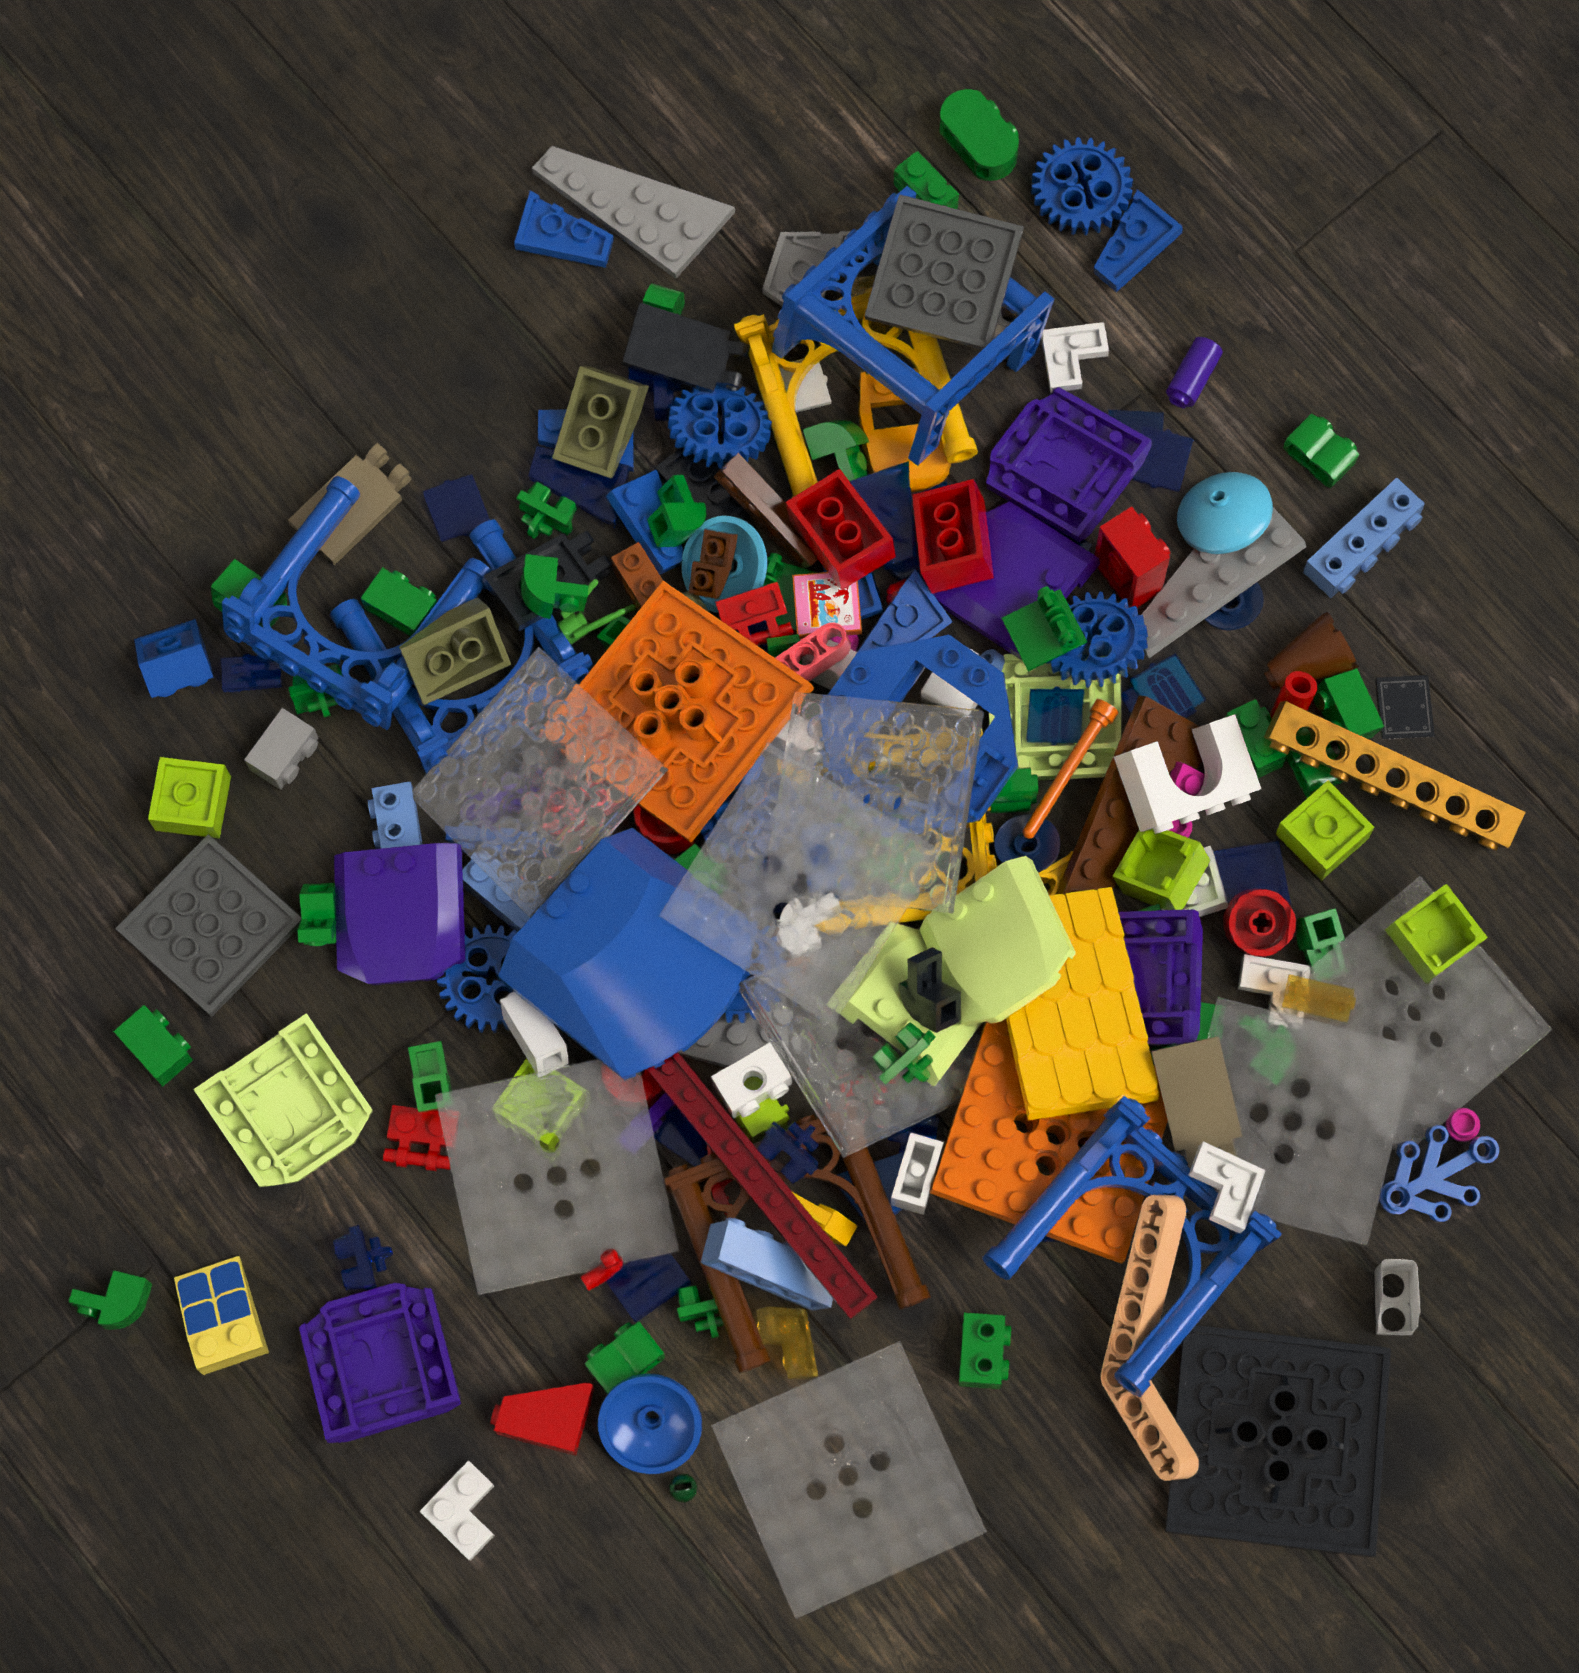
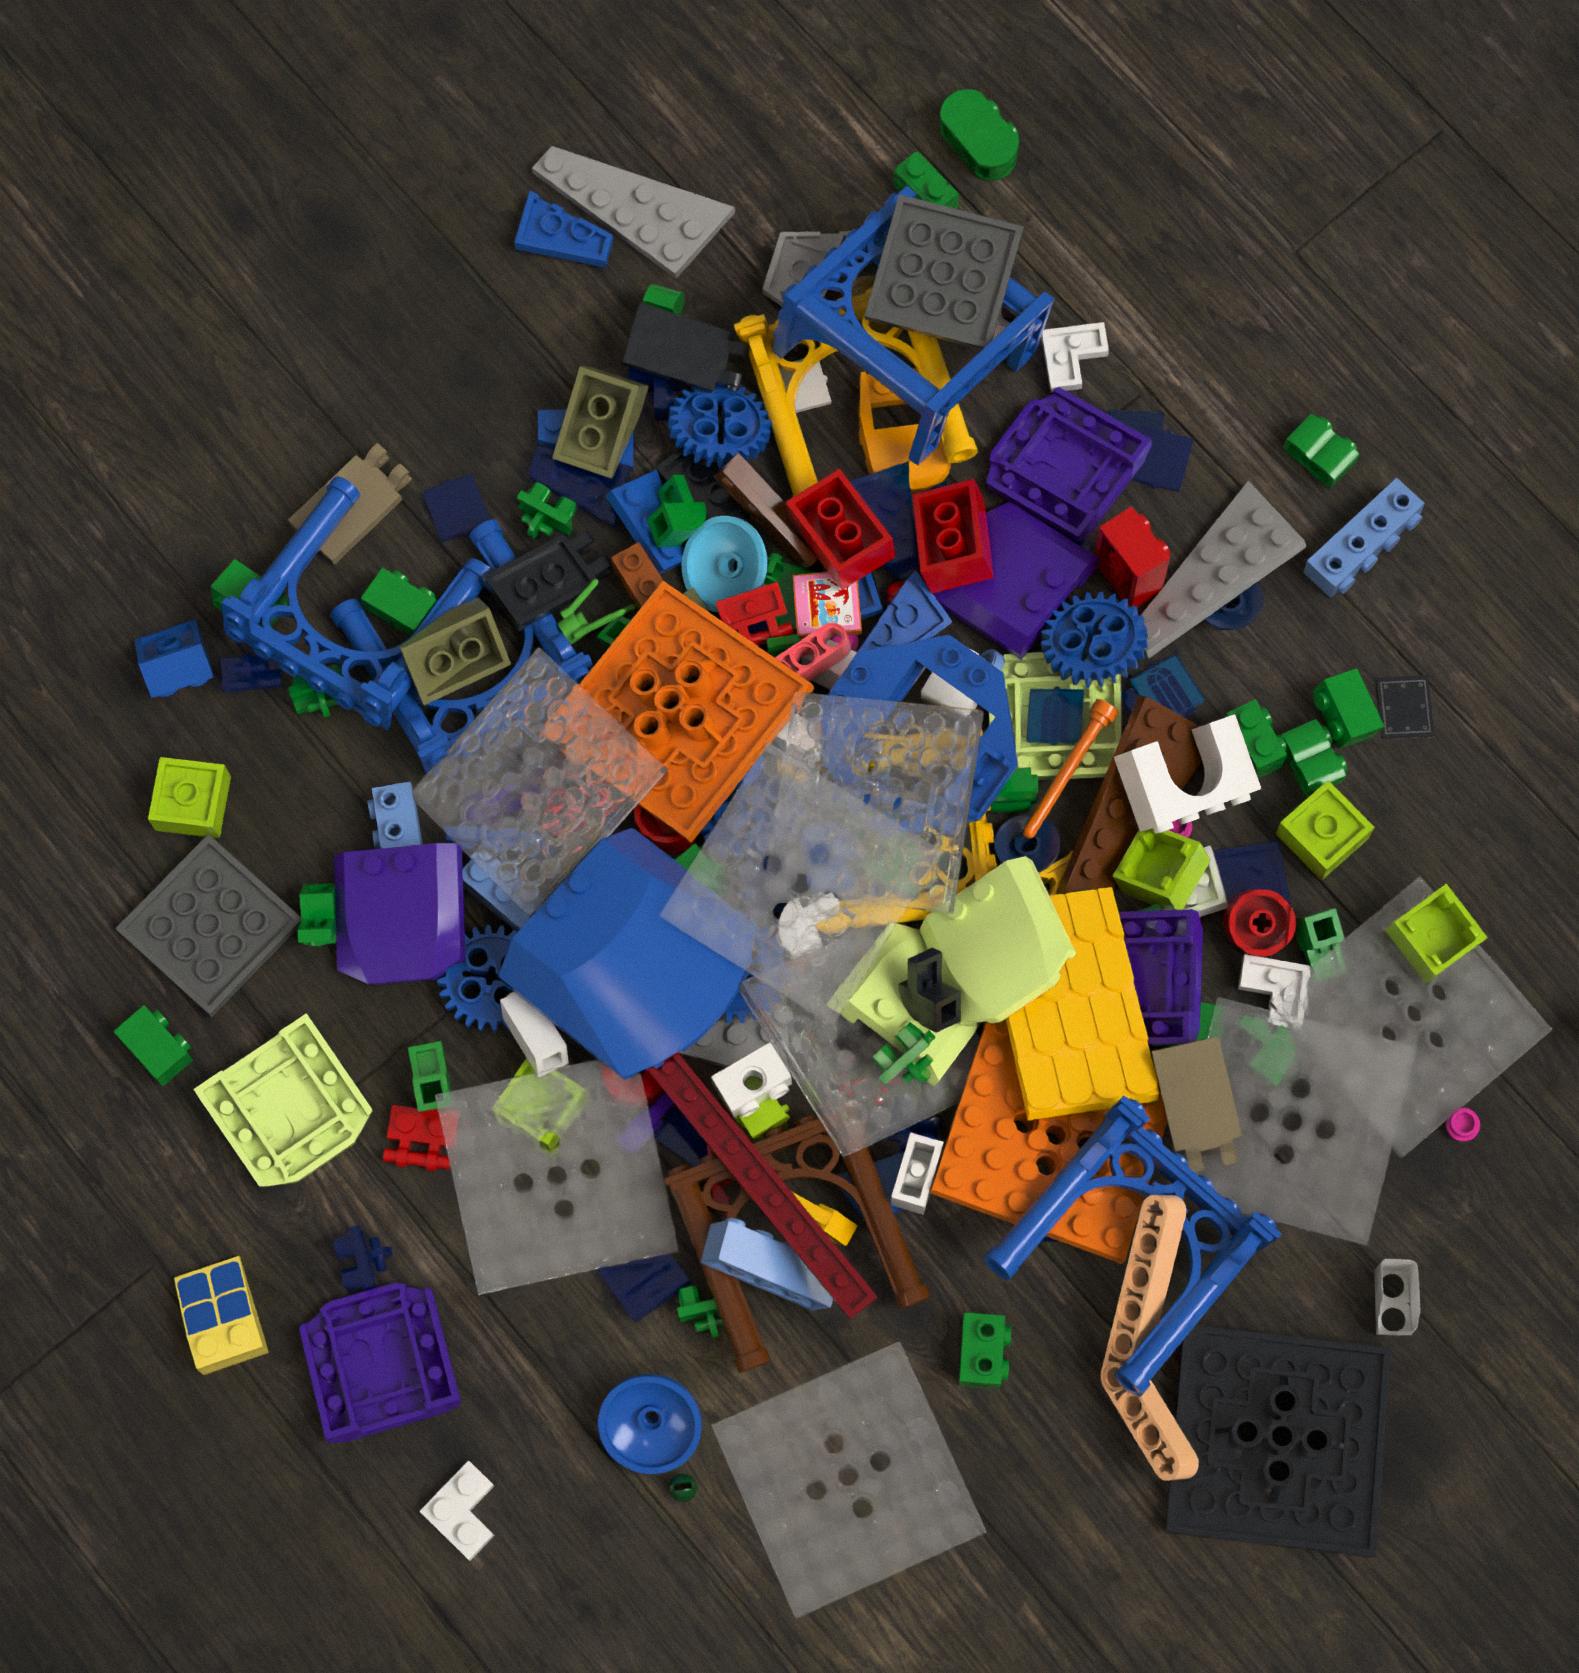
green brick [69,1270,152,1330] -> none
light grey piece [244,708,319,790] -> none
red slope [490,1383,595,1456] -> none
green brick [521,554,589,619] -> none
red arm [580,1249,623,1291] -> none
green brick [585,1322,665,1394] -> none
reddish brown slope [688,529,738,599] -> none
clear yellow plate [756,1307,818,1380] -> none
clear blue hips [757,1121,819,1183] -> none
green brick [803,420,869,482] -> none
green hinge [1002,587,1088,672] -> none
blue gear [1031,137,1133,235] -> none
blue wing [1094,189,1182,292] -> none
dark purple brick [1166,337,1223,408] -> none
dark pink plate [1170,762,1205,796] -> none
medium azure dish [1177,472,1273,554] -> none
white plate [1188,1142,1265,1234] -> none
reddish brown cone [1264,612,1359,690] -> none
brick [1264,701,1525,851] -> none
red brick [1270,671,1317,719] -> none
clear yellow hinge [1282,974,1356,1023] -> none
plant [1379,1125,1499,1222] -> none

